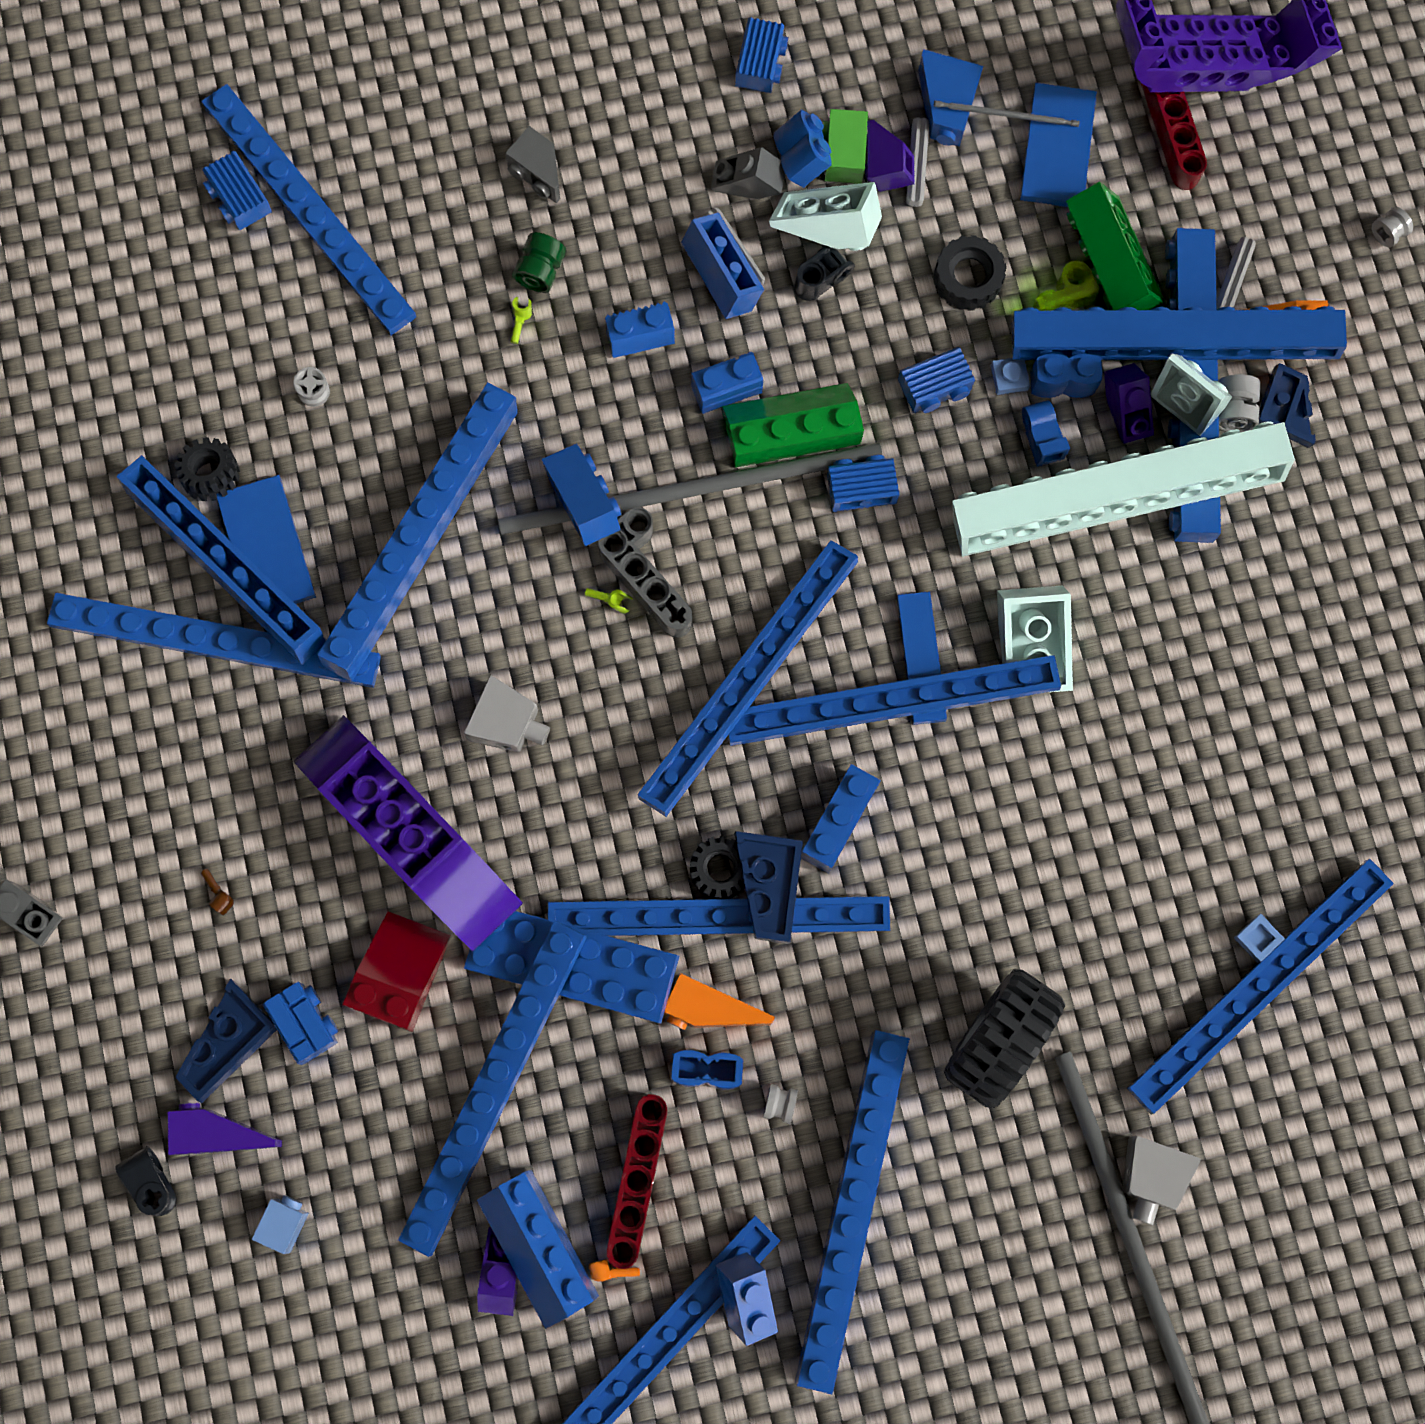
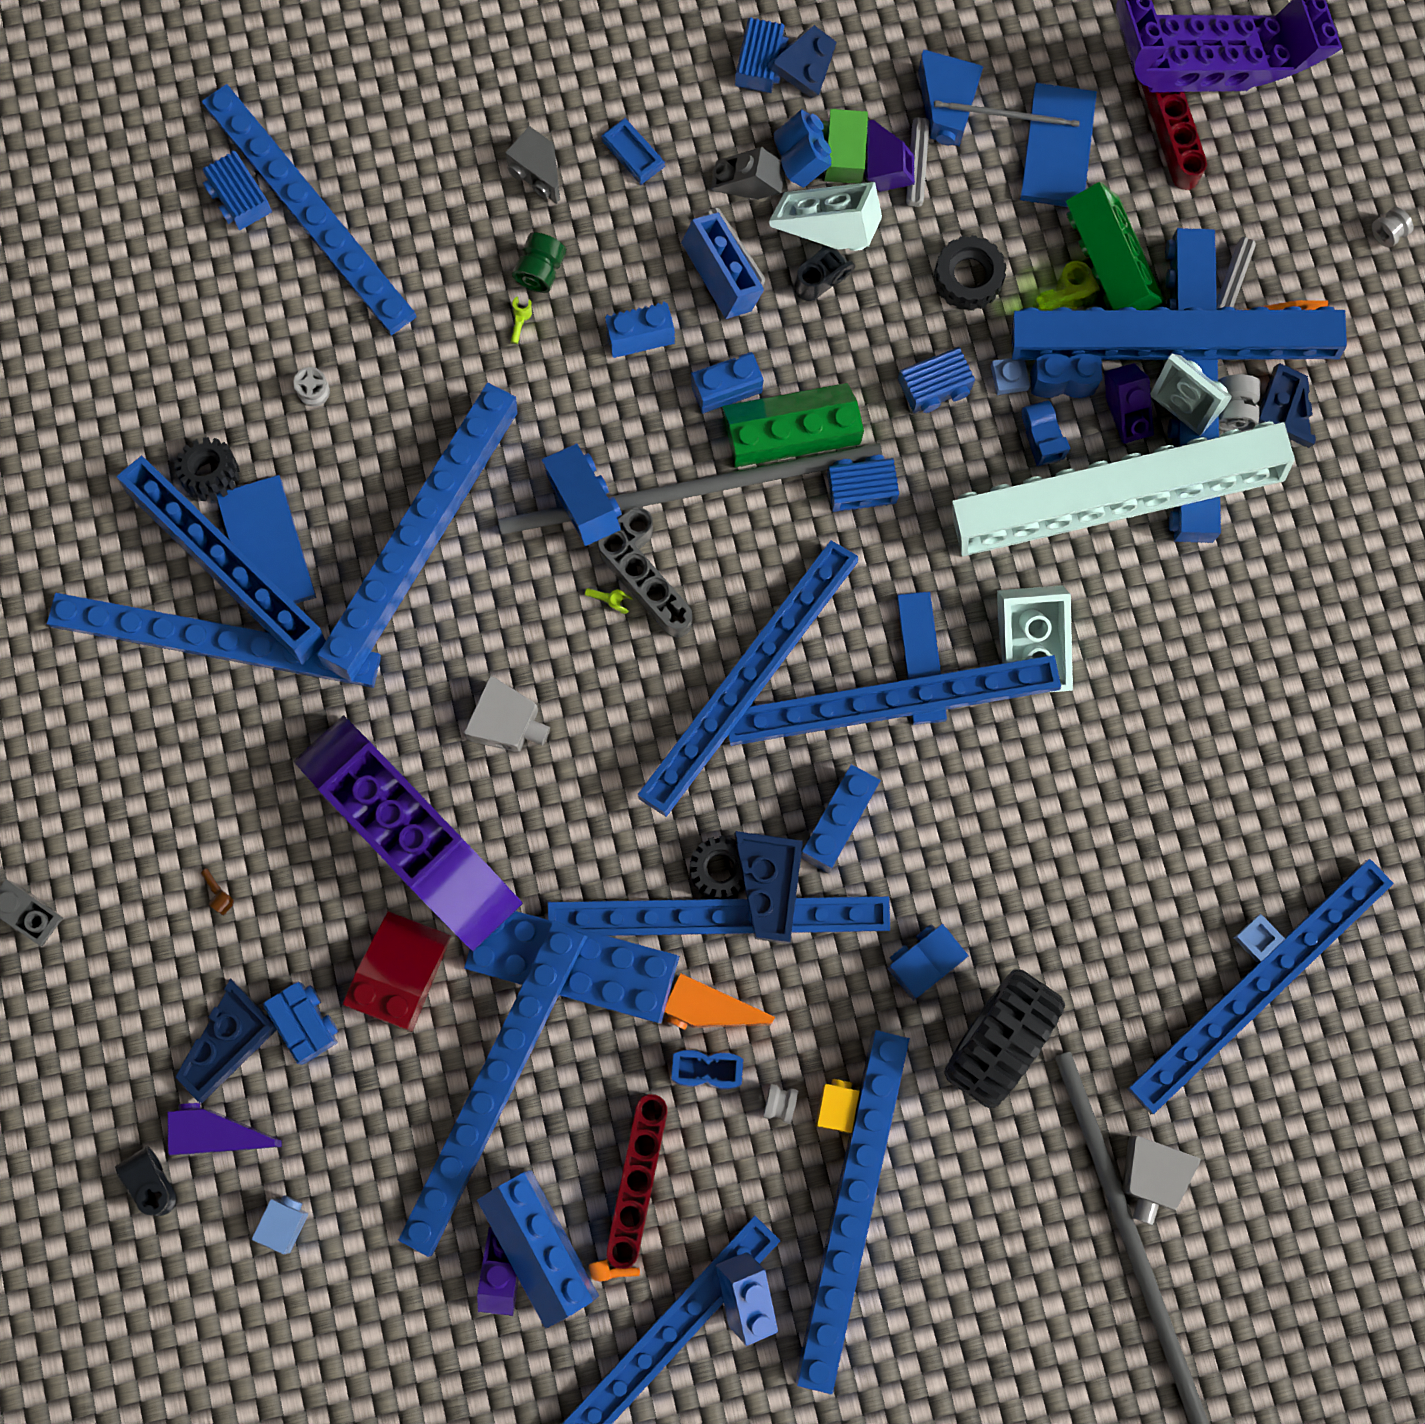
none -> blue tile [601,118,665,185]
none -> dark blue wing [767,25,837,98]
none -> yellow brick [815,1079,860,1133]
none -> blue brick [887,924,969,1001]

